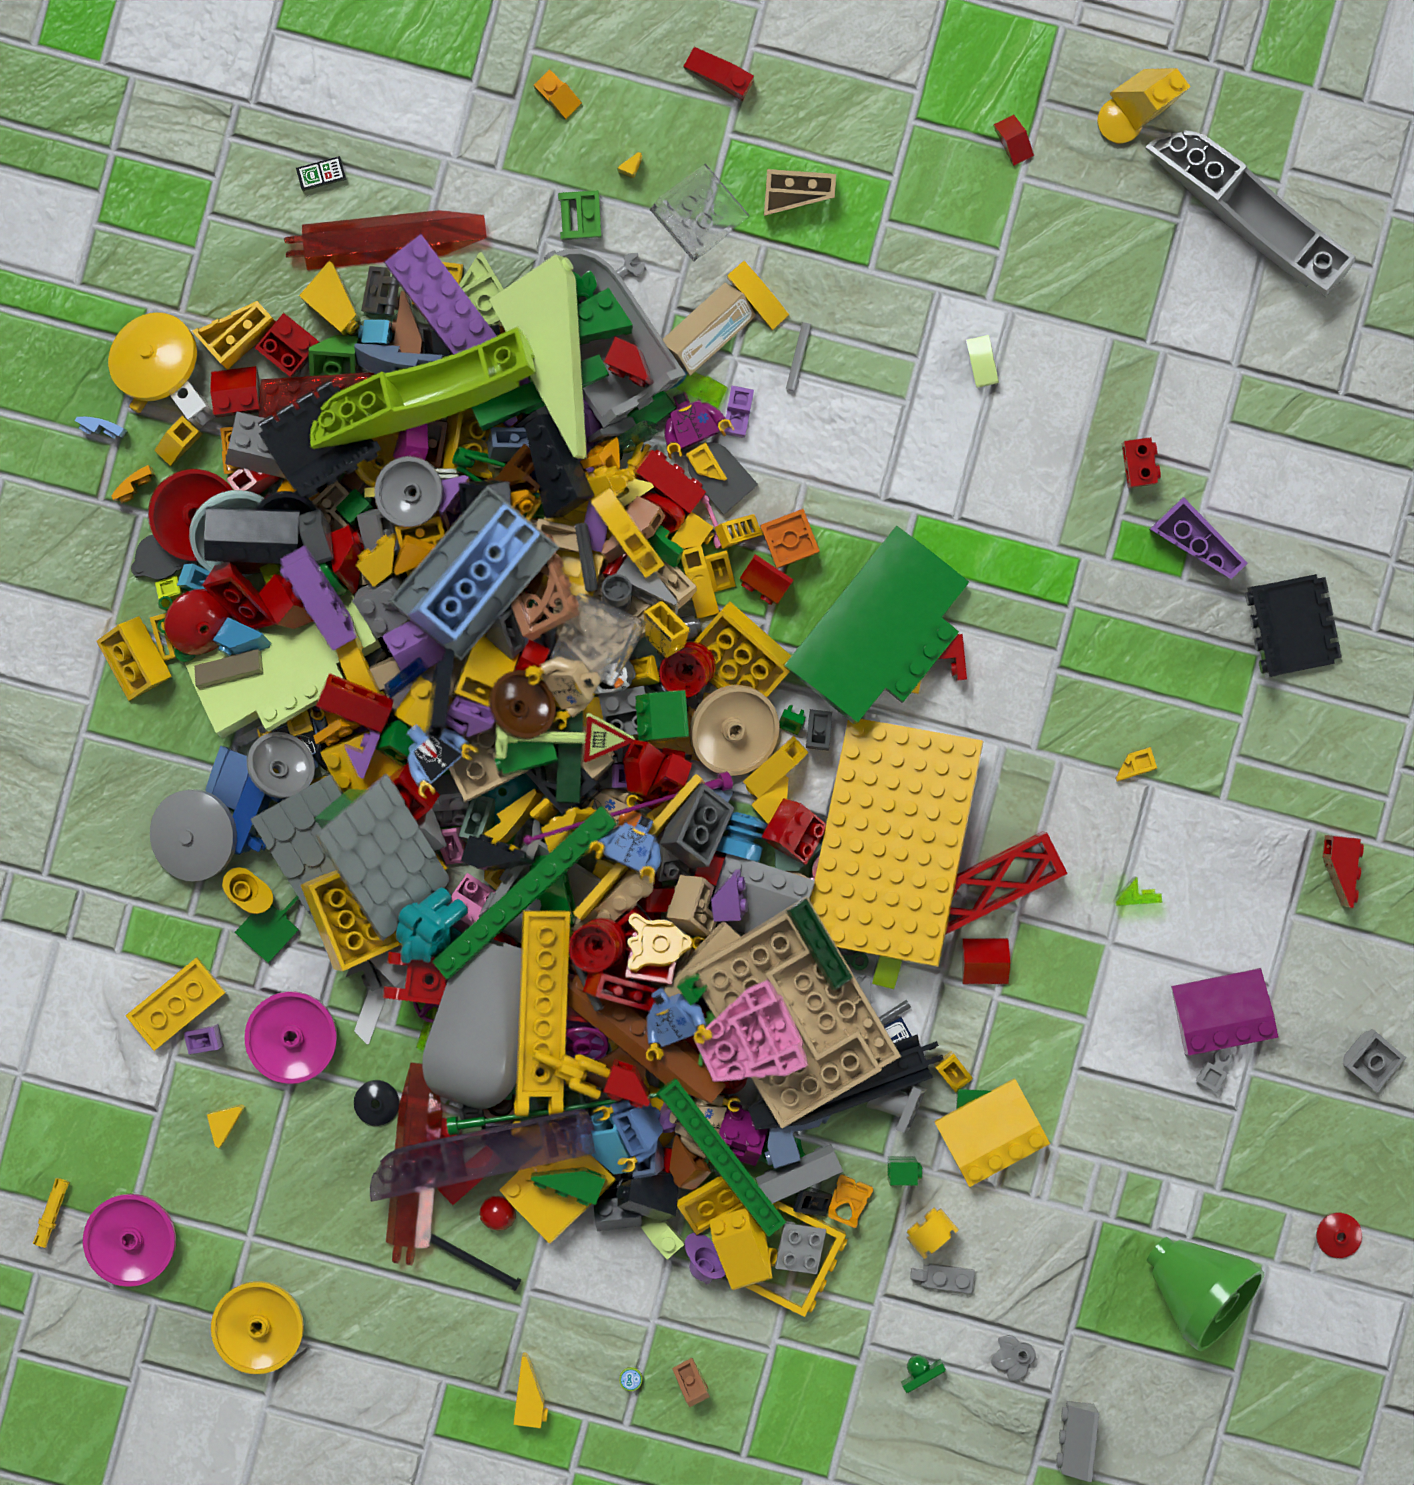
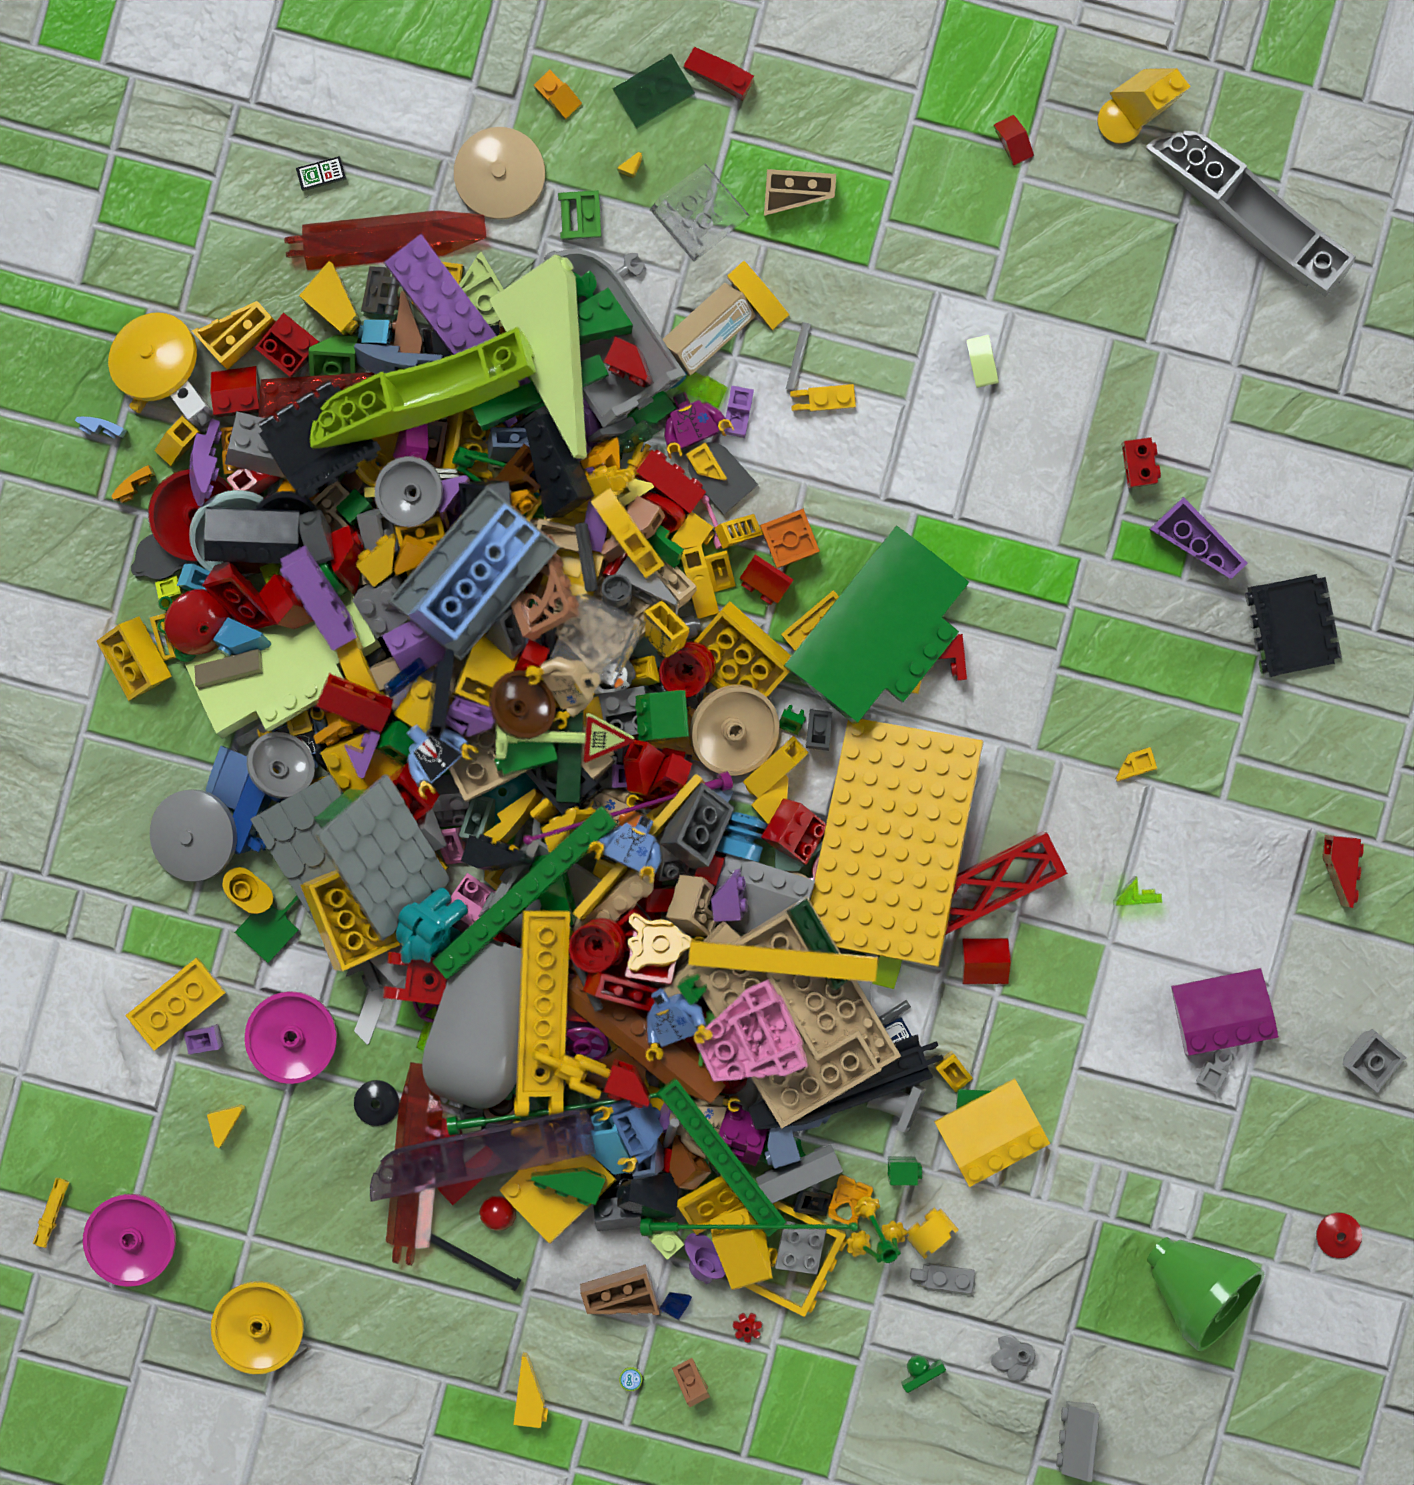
none -> medium lavender slope [189,419,222,507]
none -> tan dish [454,127,545,220]
none -> medium nougat wedge [580,1264,660,1315]
none -> clear green tile [613,53,695,129]
none -> green piece [640,1218,858,1236]
none -> clear blue slope [659,1292,692,1320]
none -> light grey bar [663,1118,679,1149]
none -> yellow tile [688,941,878,982]
none -> red plant [732,1313,763,1343]
none -> yellow plate [781,590,839,651]
none -> yellow hinge [790,384,856,412]
none -> yellow plant [846,1197,907,1263]

